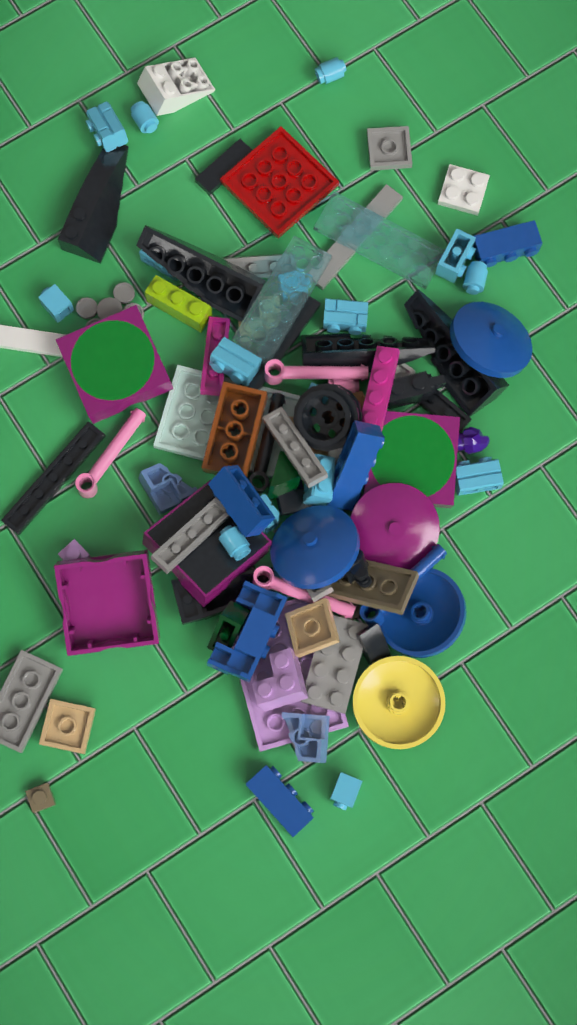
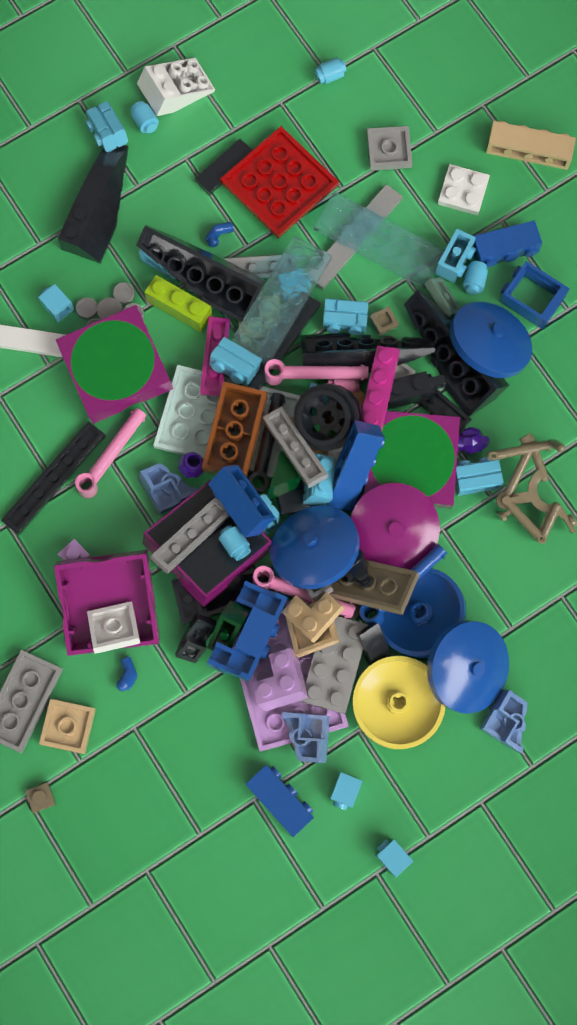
none -> white plate [87,601,140,654]
none -> blue arm [116,657,137,691]
none -> black slope [175,613,217,663]
none -> dark purple rock [177,452,204,478]
none -> blue arm [205,222,234,247]
none -> tan plate [282,592,345,643]
none -> dark tan plate [369,306,399,336]
none -> medium azure brick [375,839,413,877]
none -> sand green plate [425,278,460,319]
none -> blue dish [427,620,509,714]
none -> medium blue slope [480,690,527,753]
none -> tan brick [486,121,576,170]
none -> dark tan piece [487,433,577,544]
none -> blue window [500,261,570,329]

